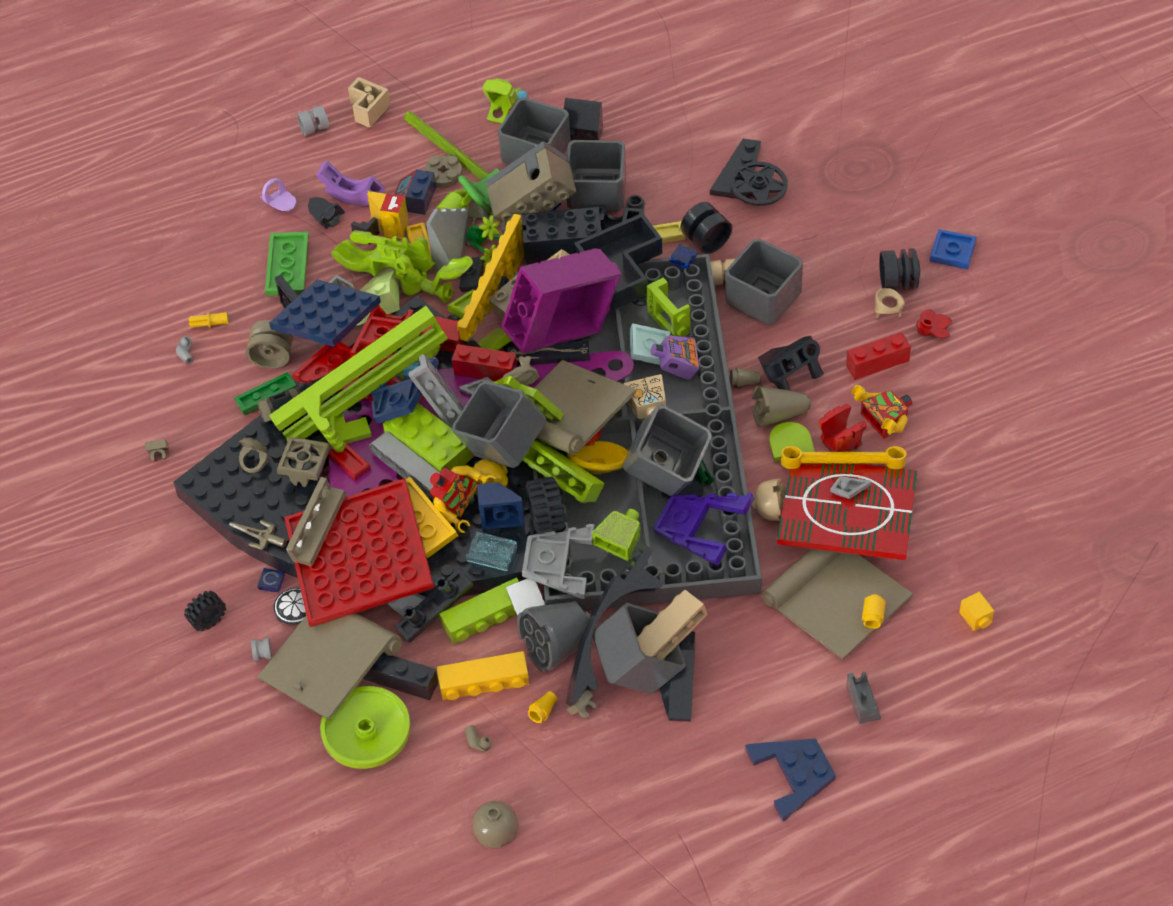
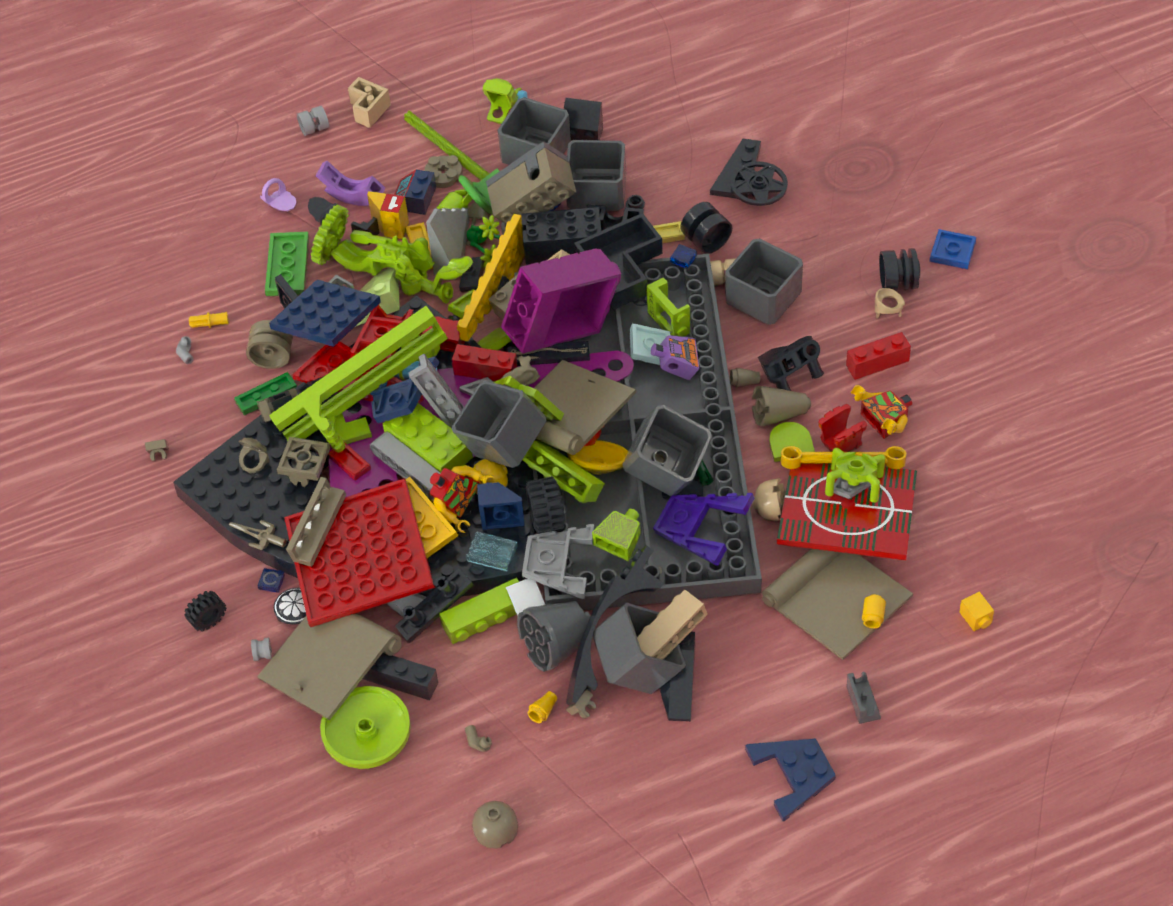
yellow brick [437,651,529,700] -> none
tan torso [624,374,666,419] -> none
red plate [916,309,952,338] -> none
none -> lime gear [311,204,349,265]
none -> lime plate [825,448,885,503]

